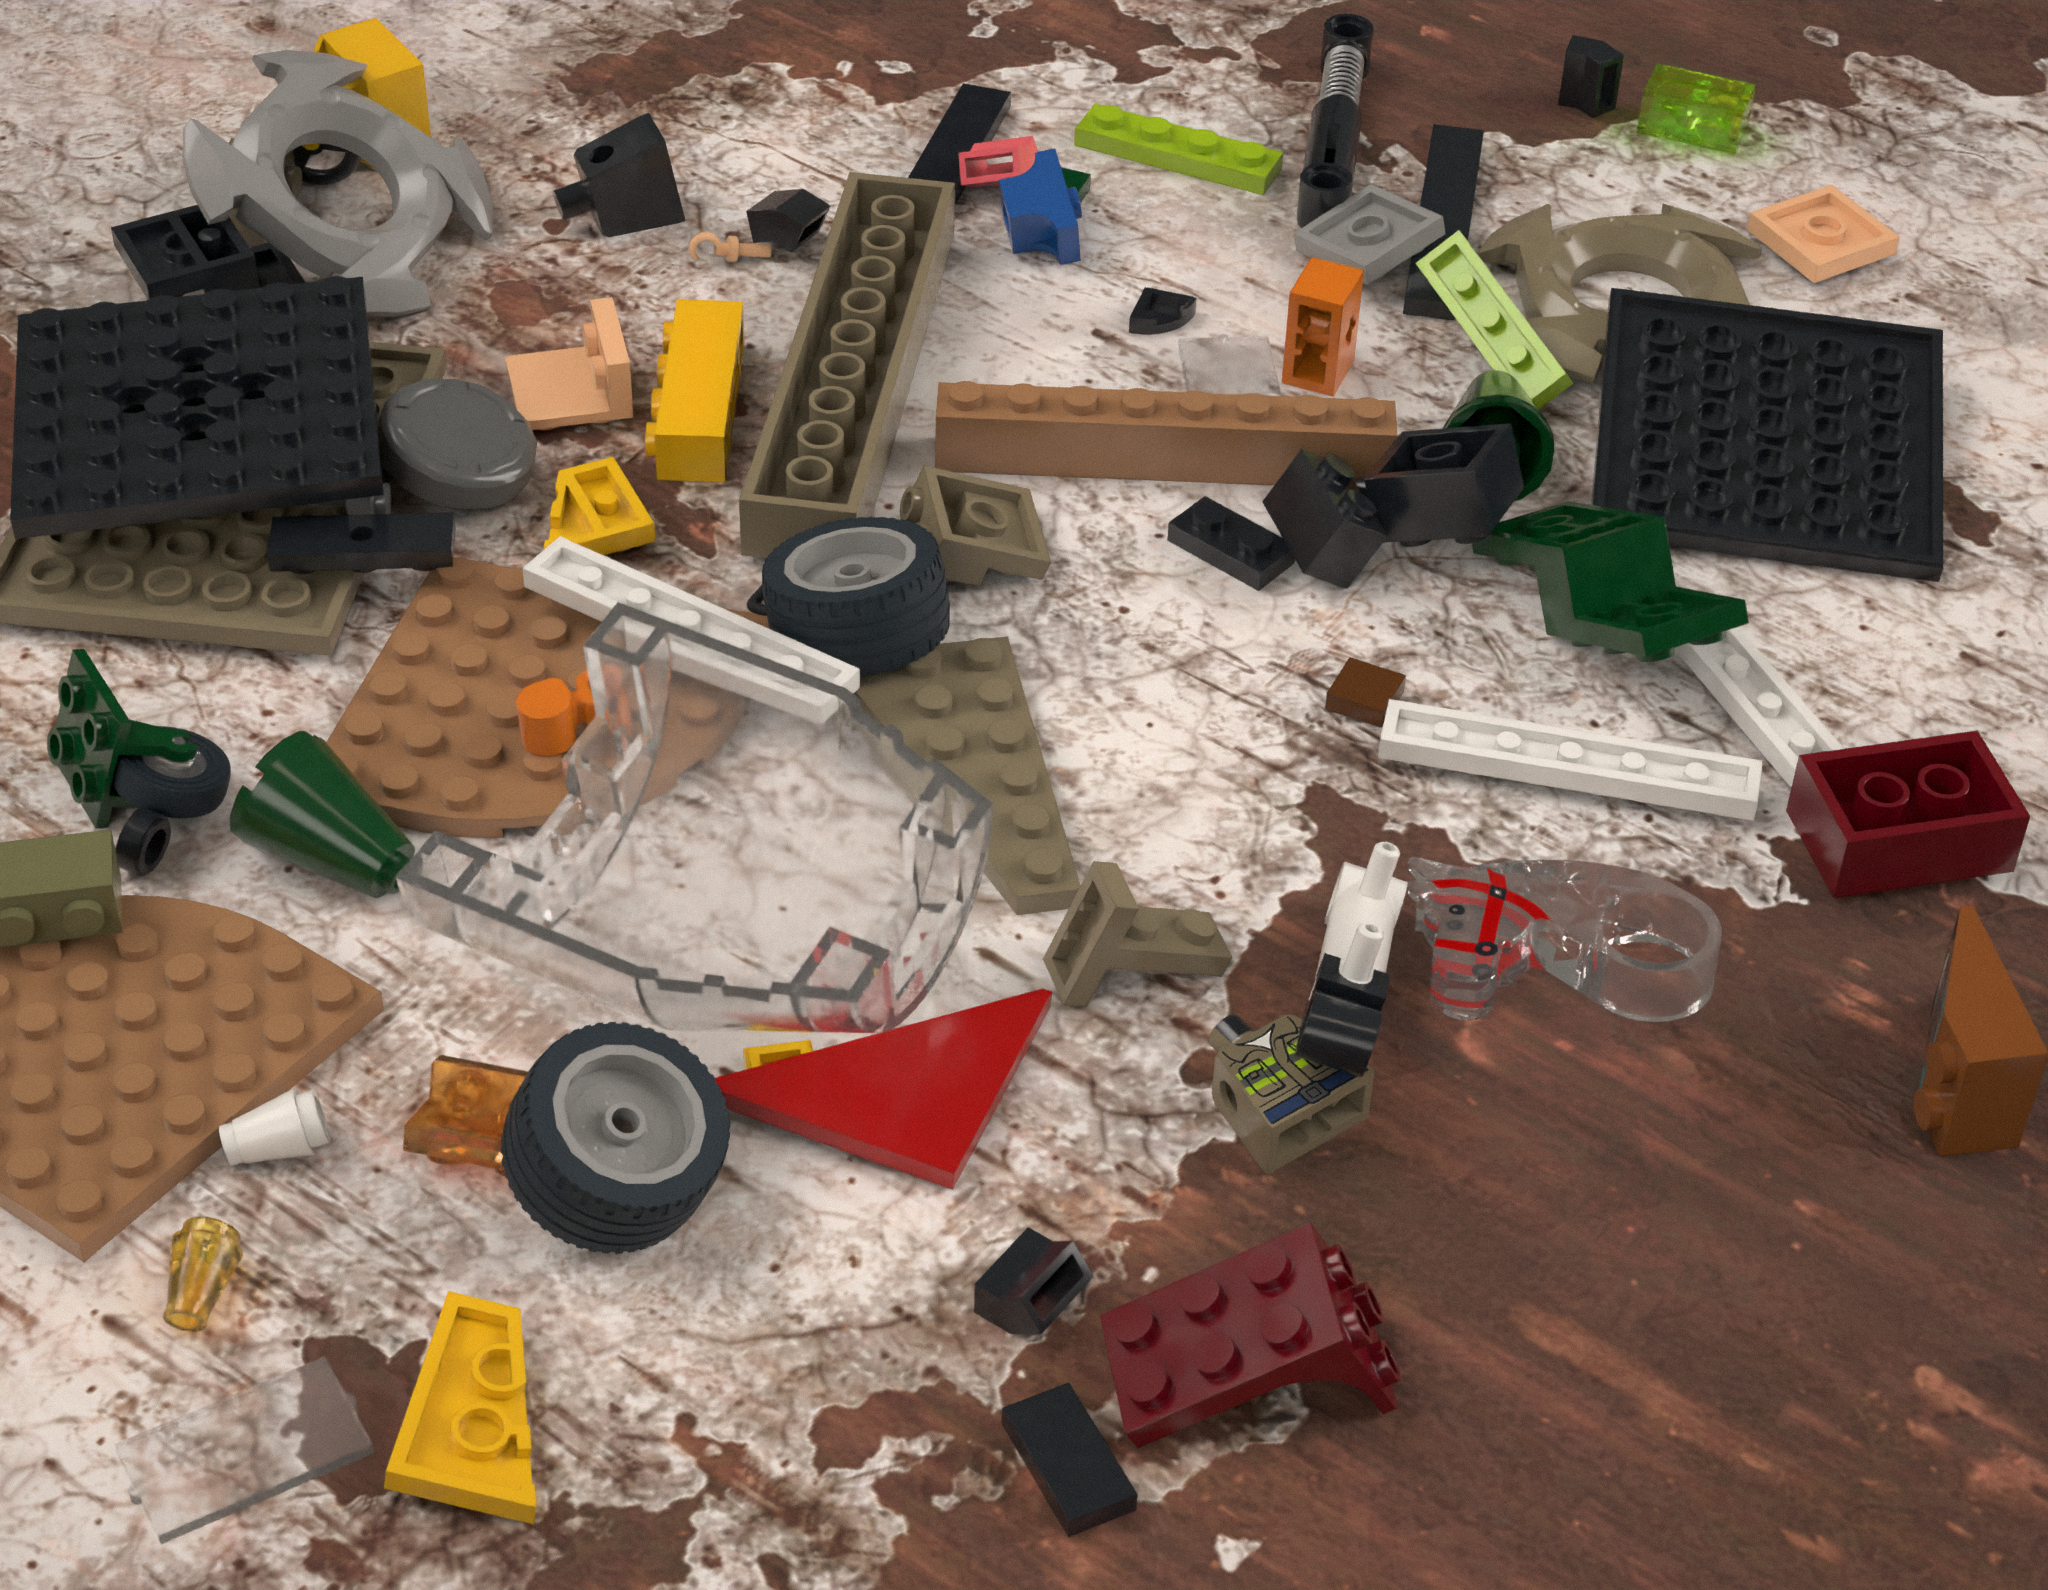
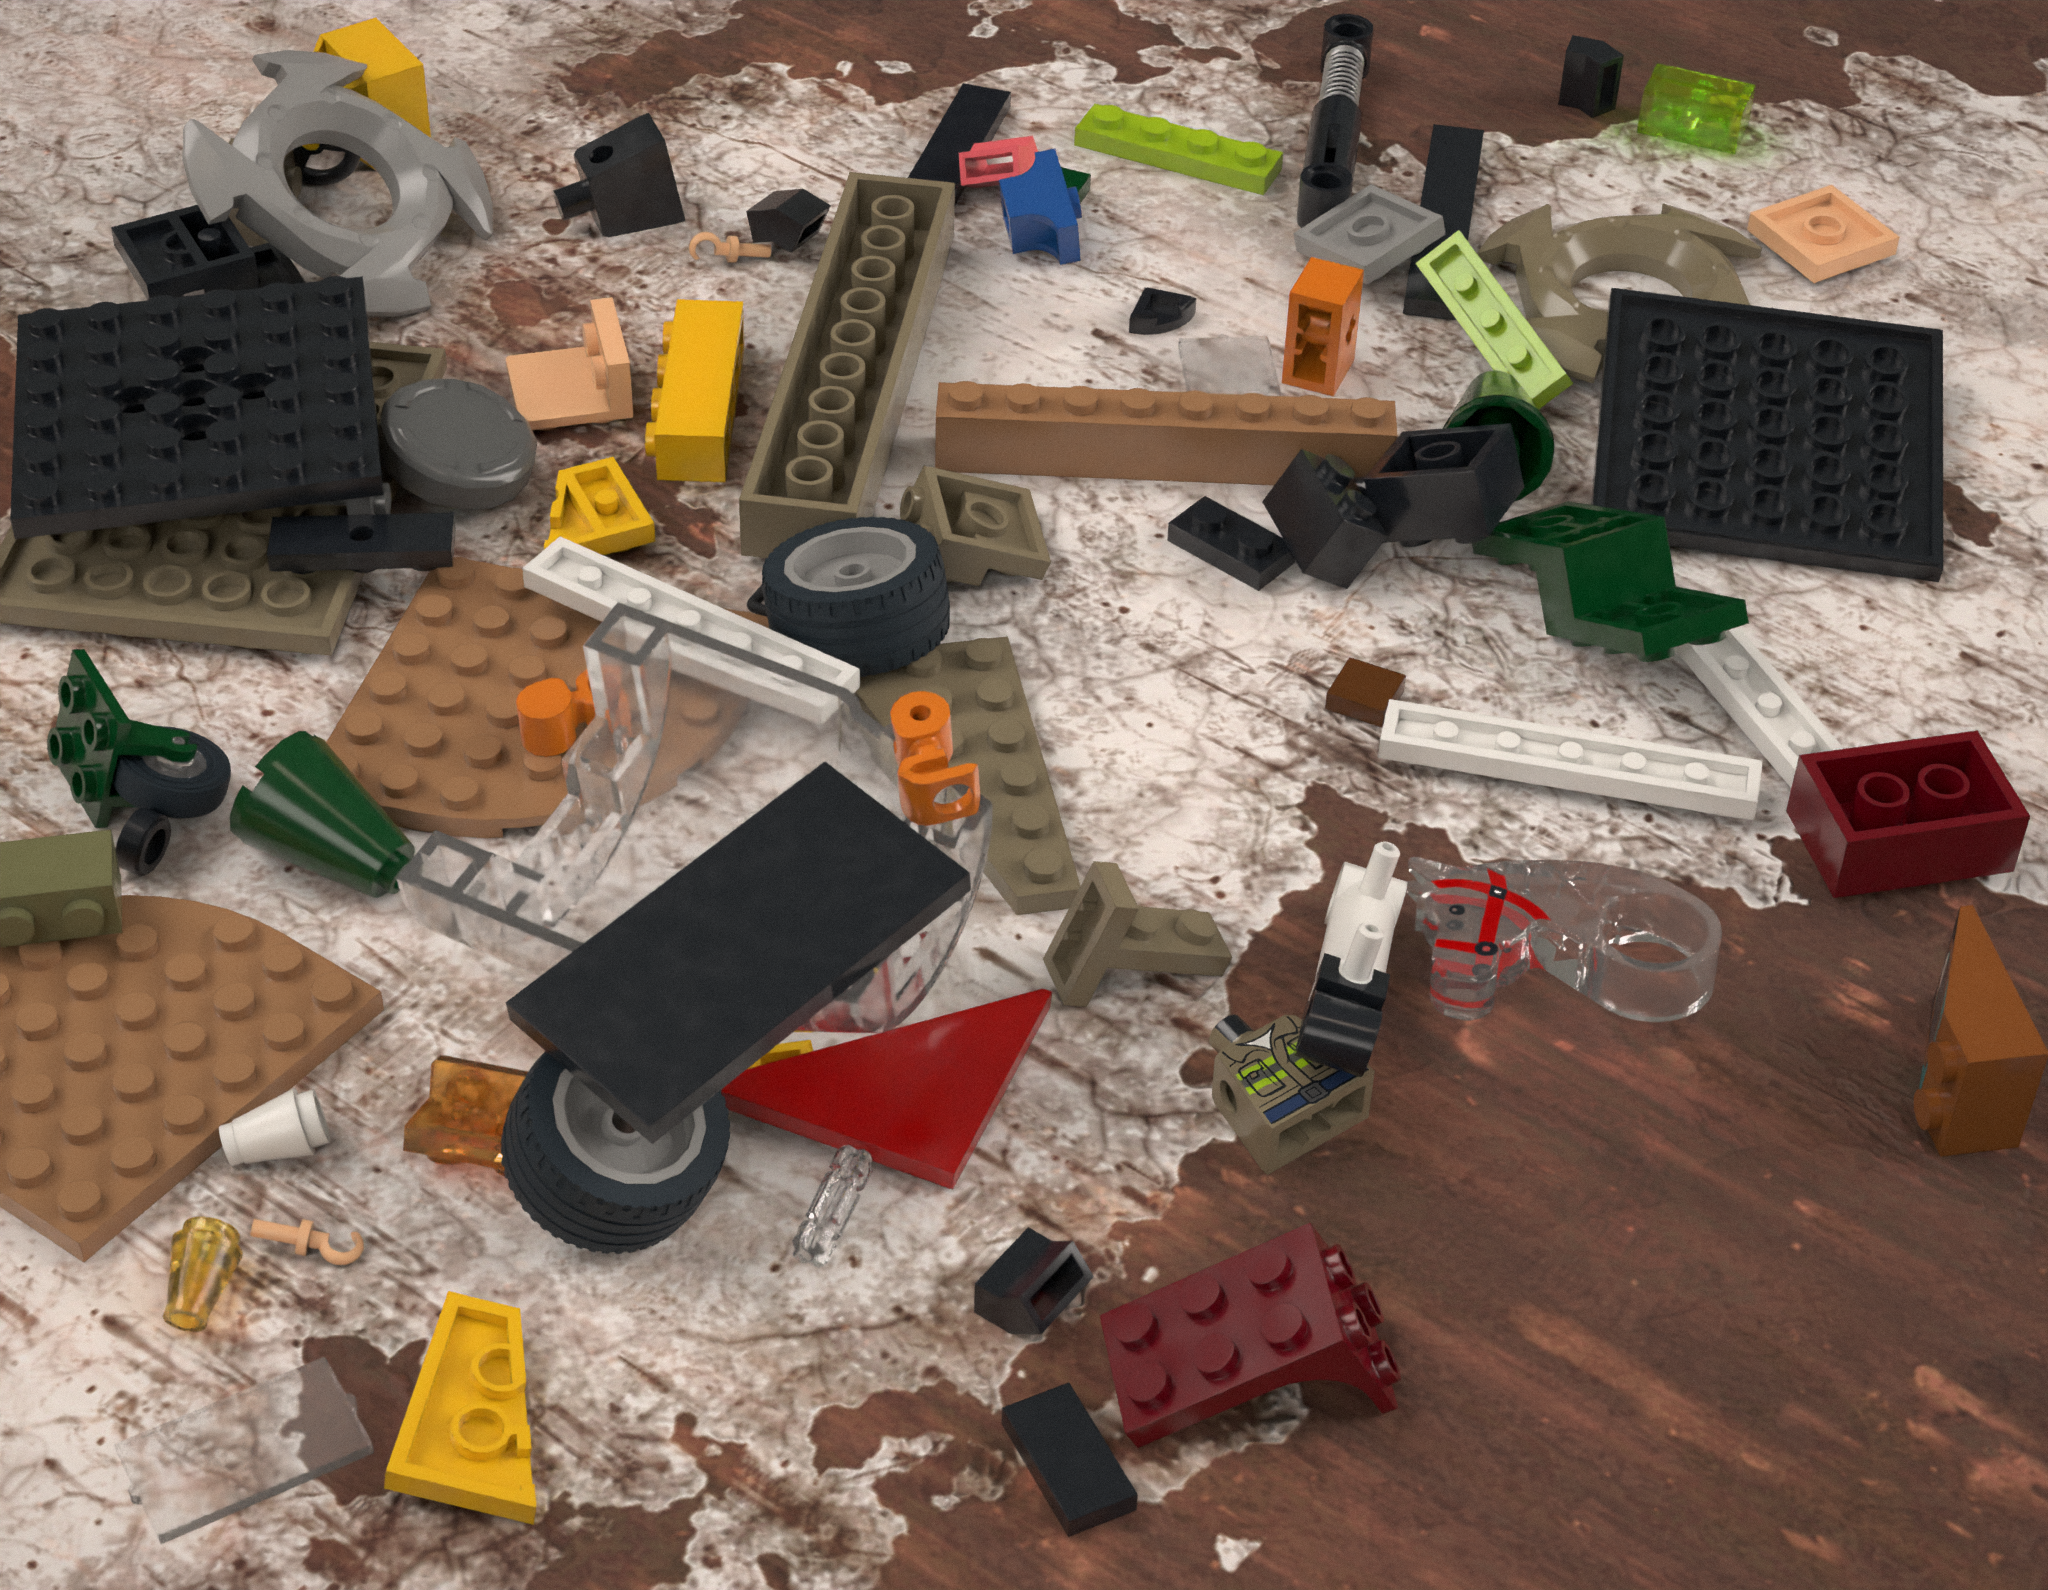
none -> light nougat hand [250,1219,364,1265]
none -> black tile [505,761,971,1144]
none -> clear axle [792,1144,873,1268]
none -> orange leg [890,691,980,826]

